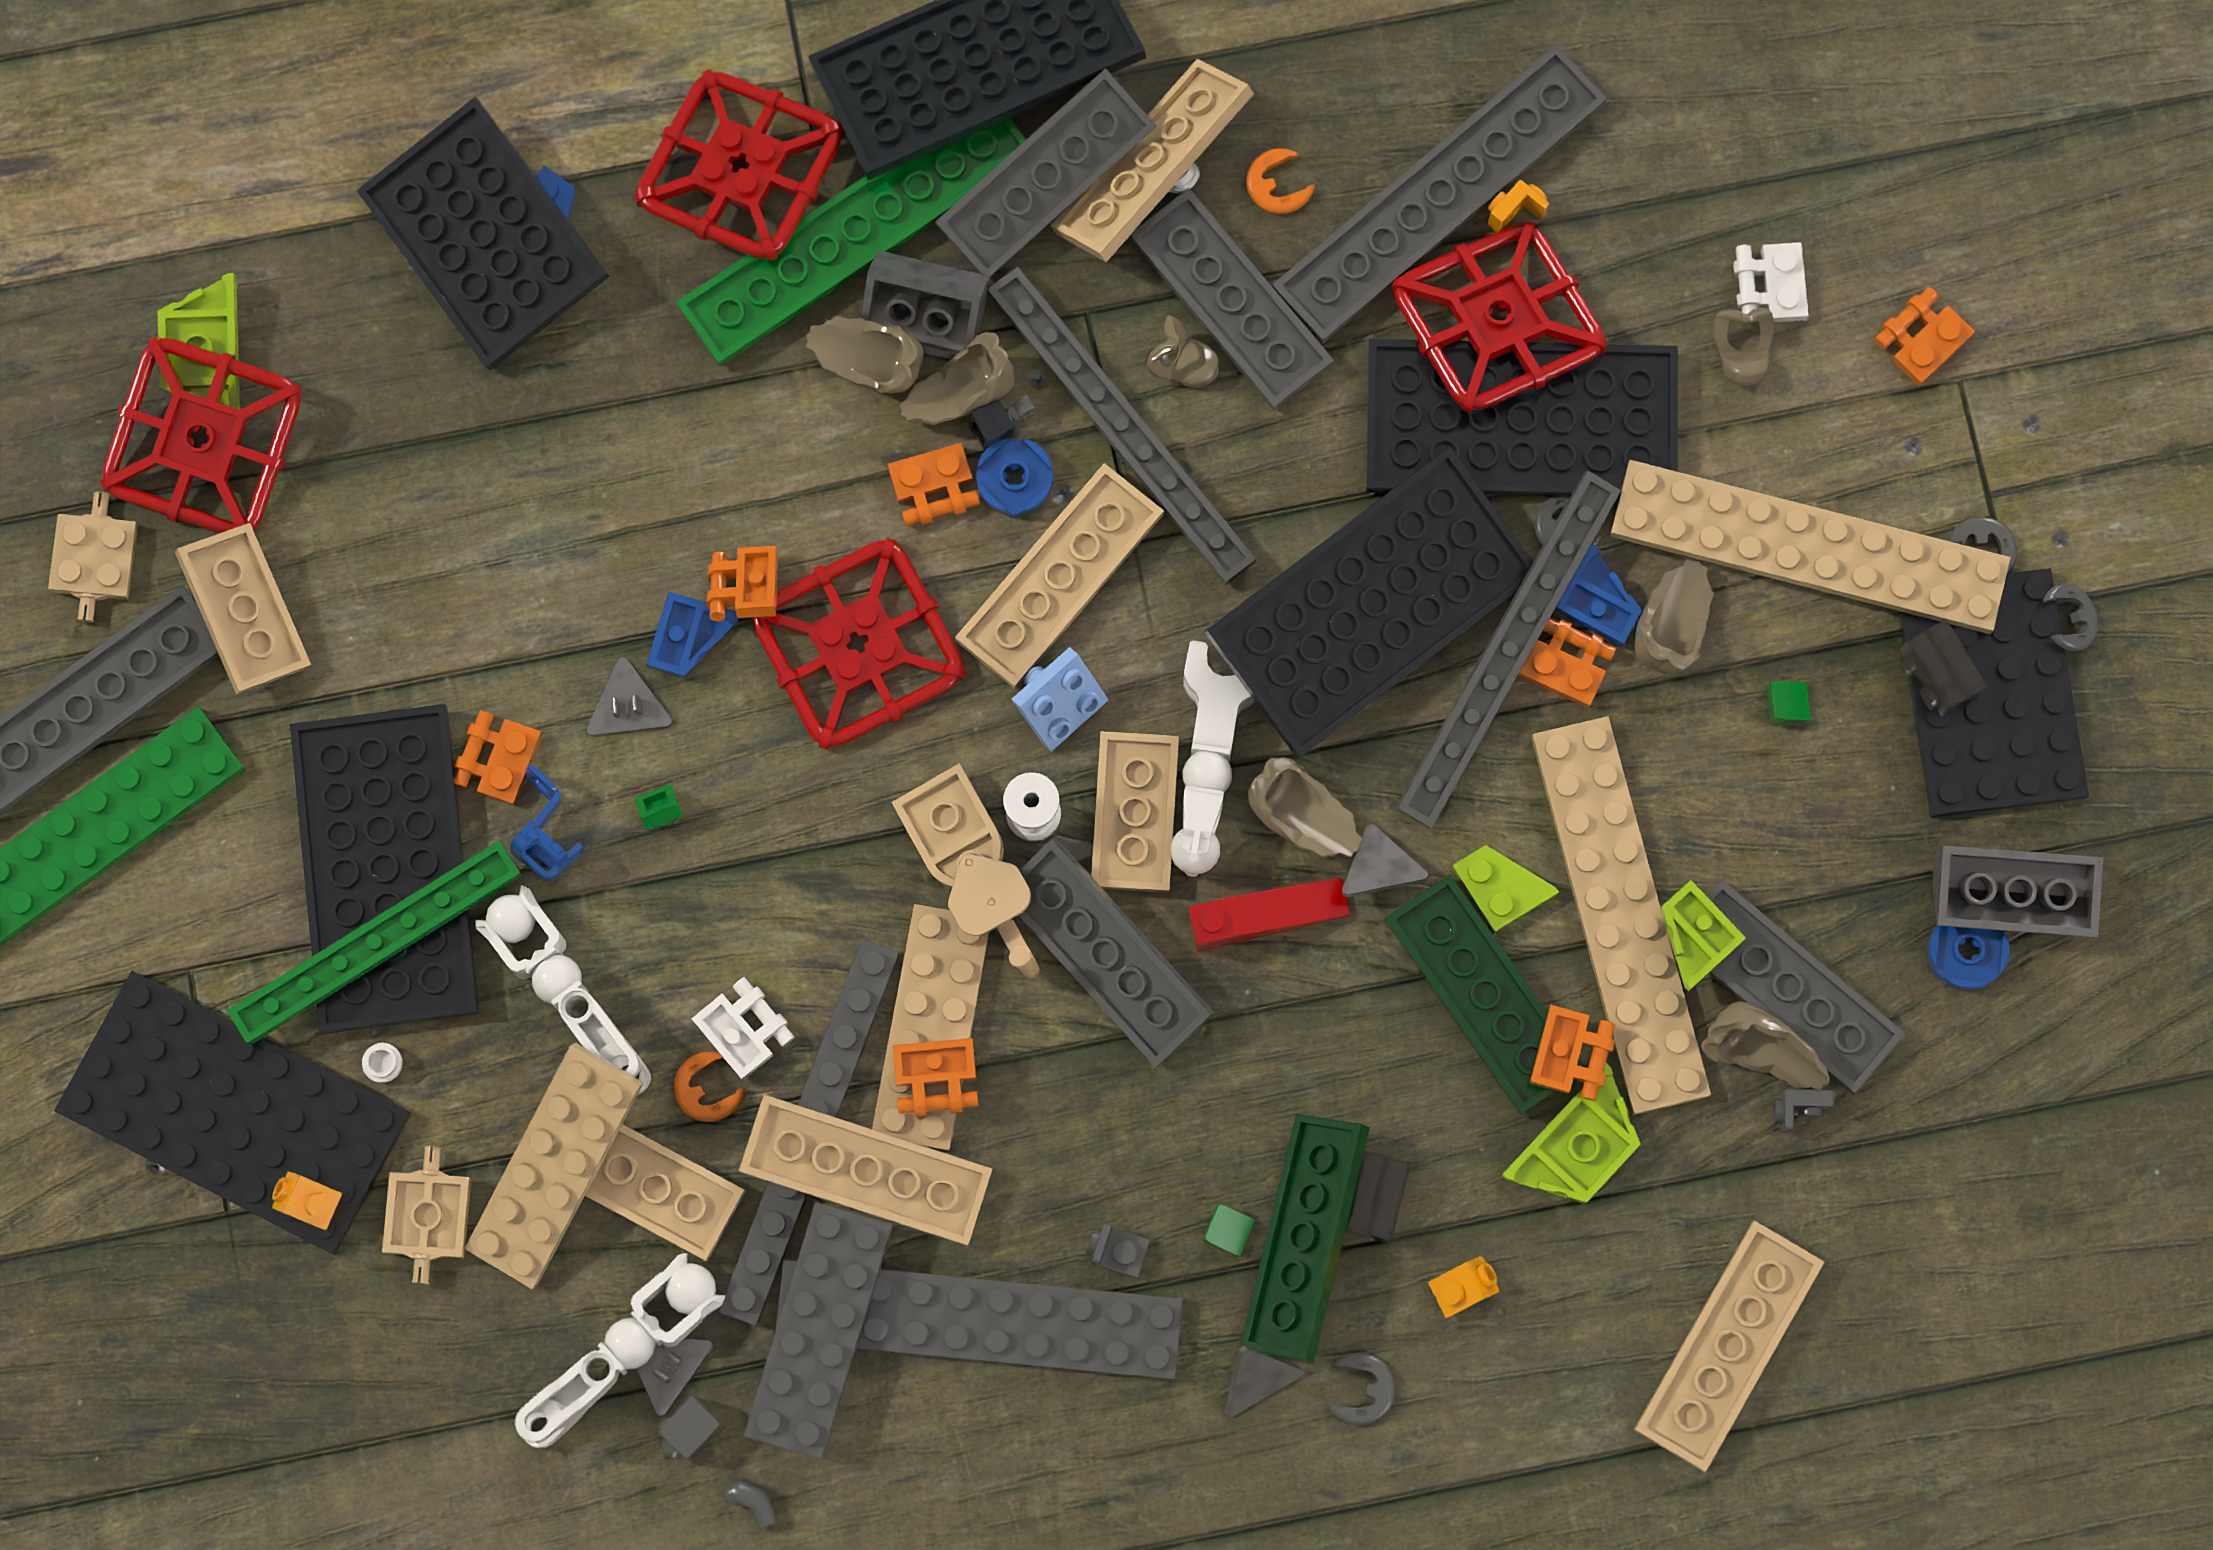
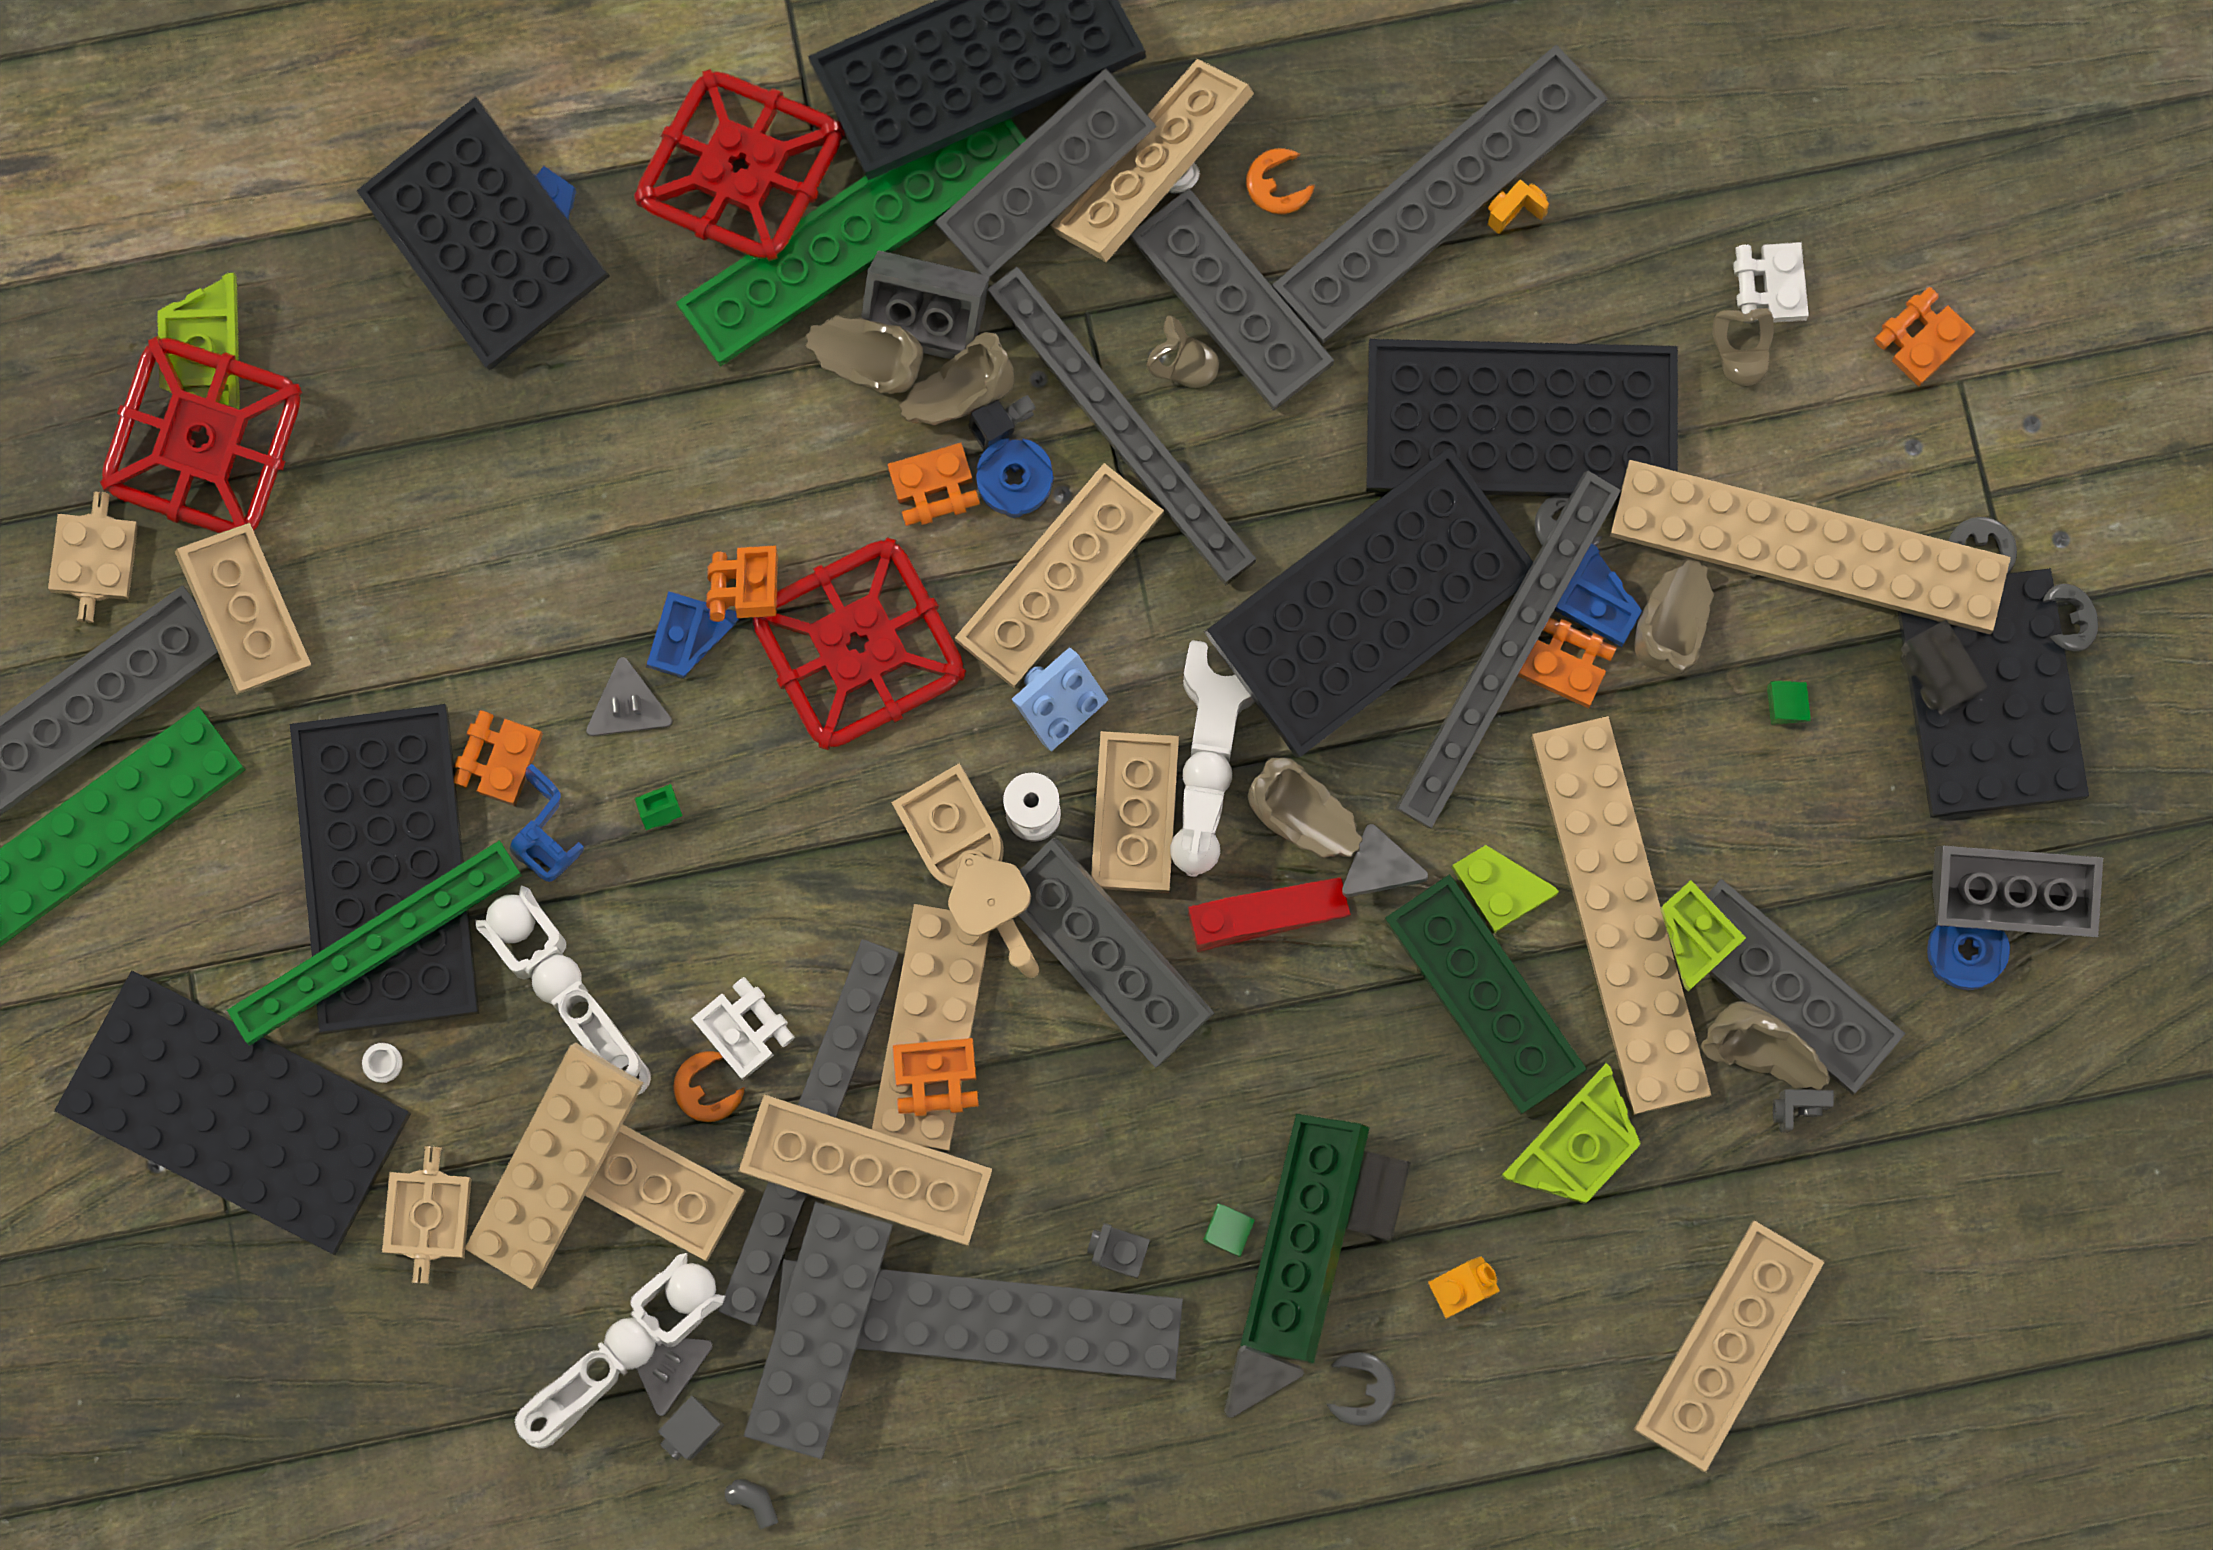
light orange bracket [272,1171,342,1231] -> none
red plate [1391,221,1608,413] -> none
orange plate [1530,1005,1616,1101] -> none

